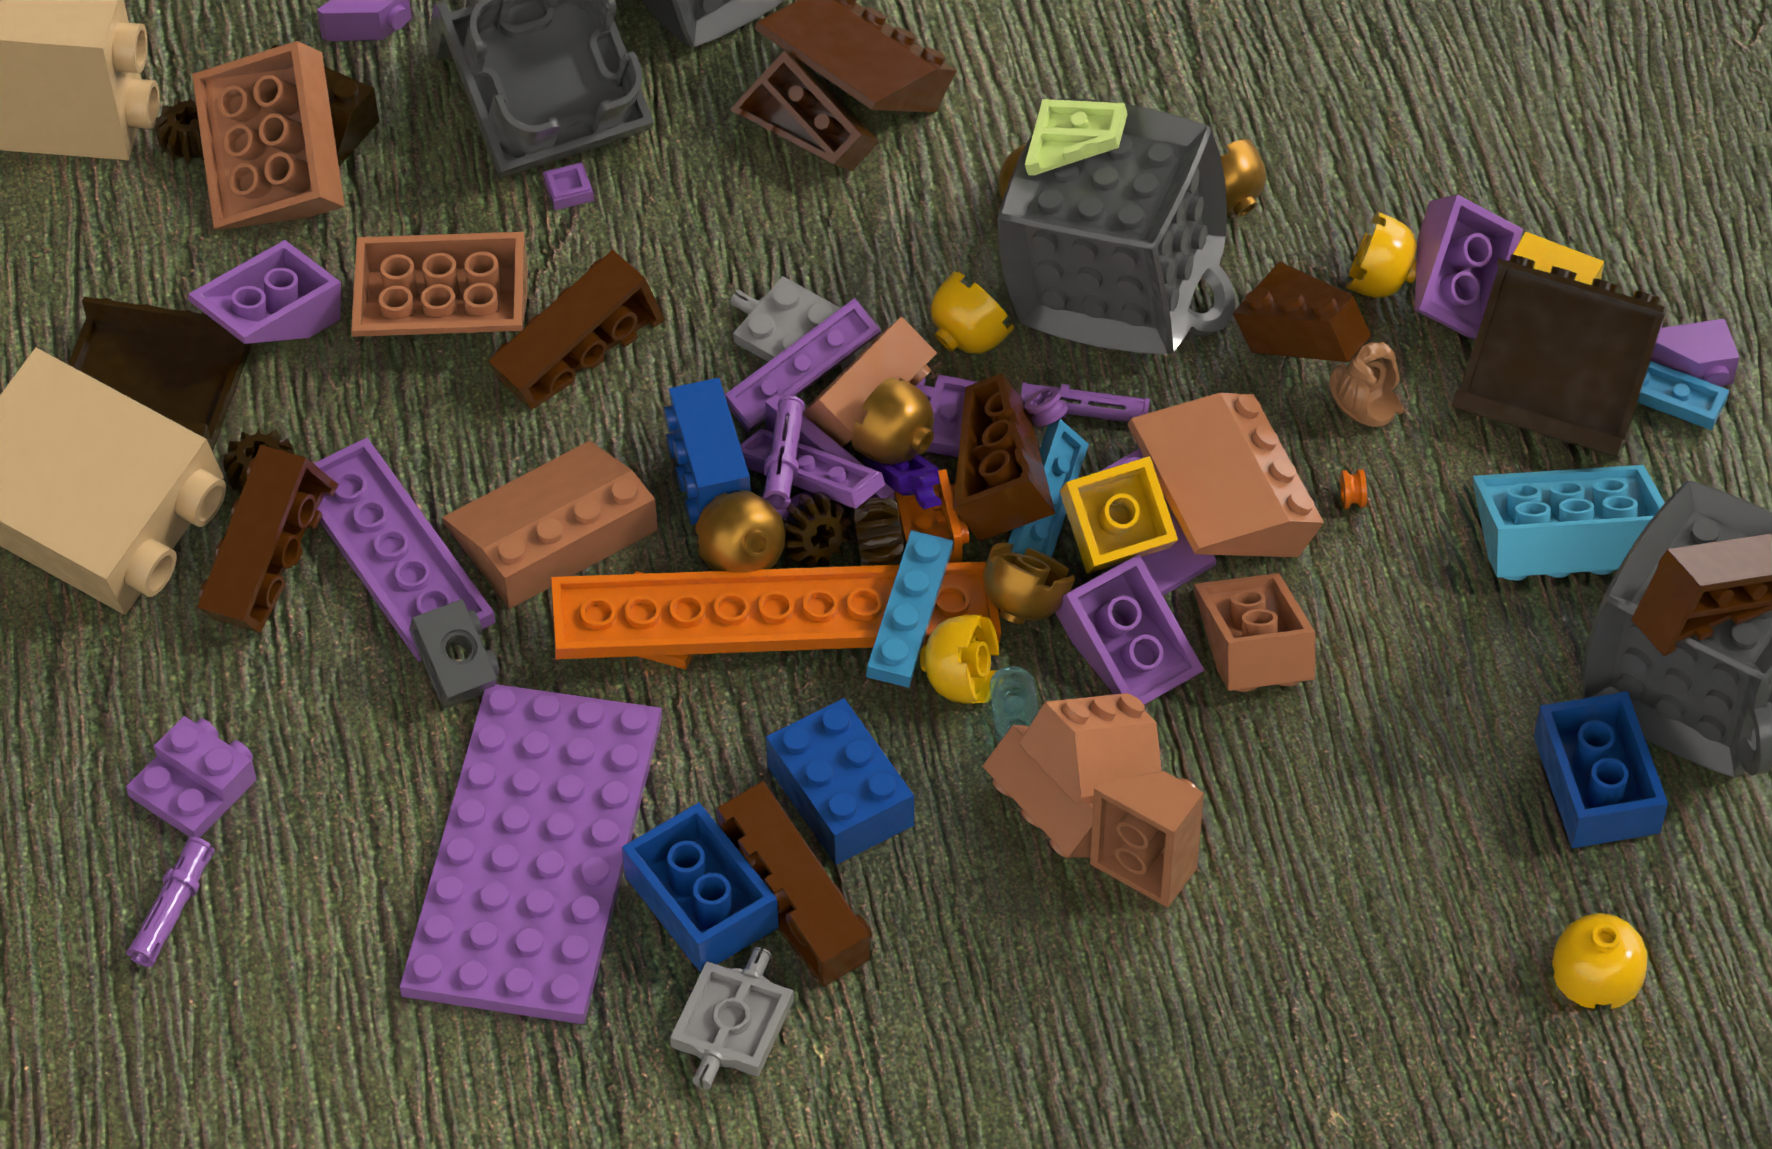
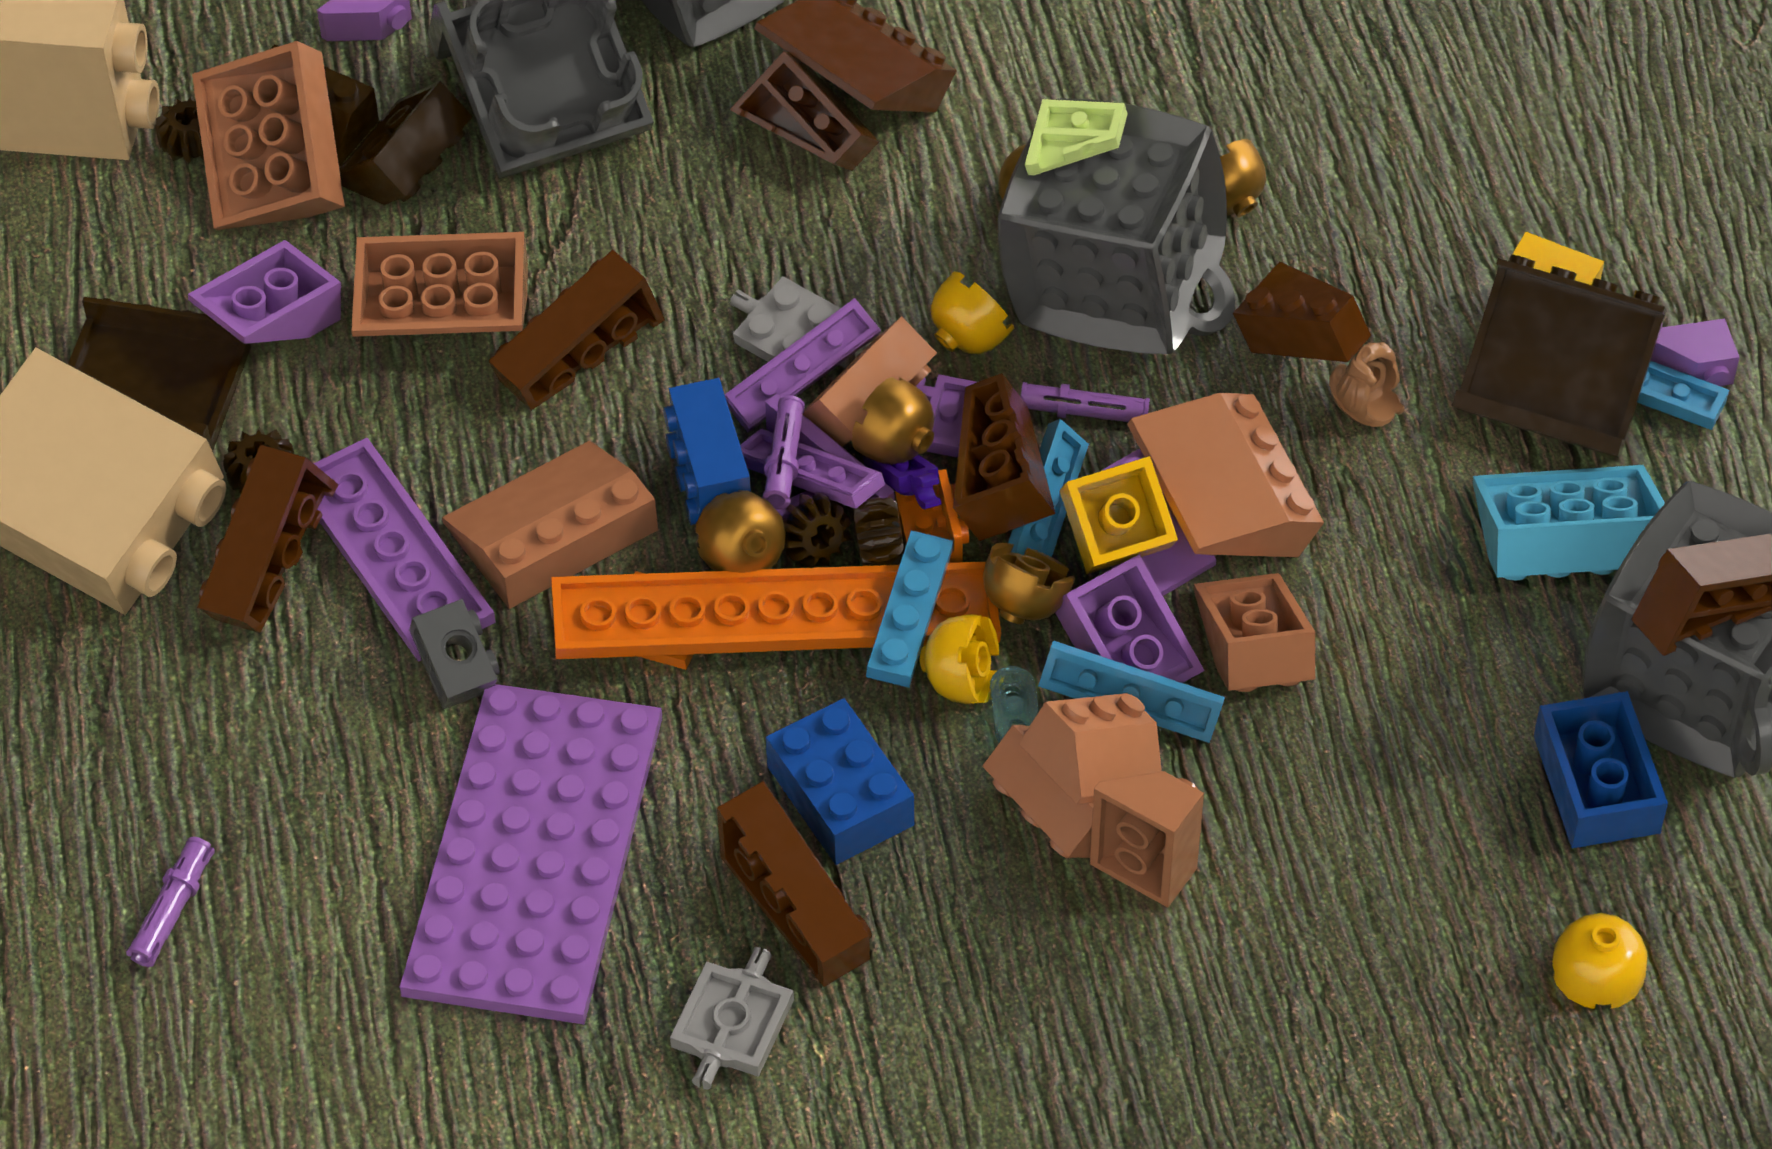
medium lavender plate [126,716,257,838] -> none
medium lavender tile [543,162,594,210] -> none
blue brick [622,802,779,973] -> none
medium lavender bush [1024,387,1068,427] -> none
orange bush [1339,469,1367,509] -> none
yellow cylinder [1346,212,1417,298] -> none
medium lavender slope [1415,194,1523,341] -> none
none -> dark brown slope [339,81,473,205]
none -> dark azure plate [1038,640,1225,743]

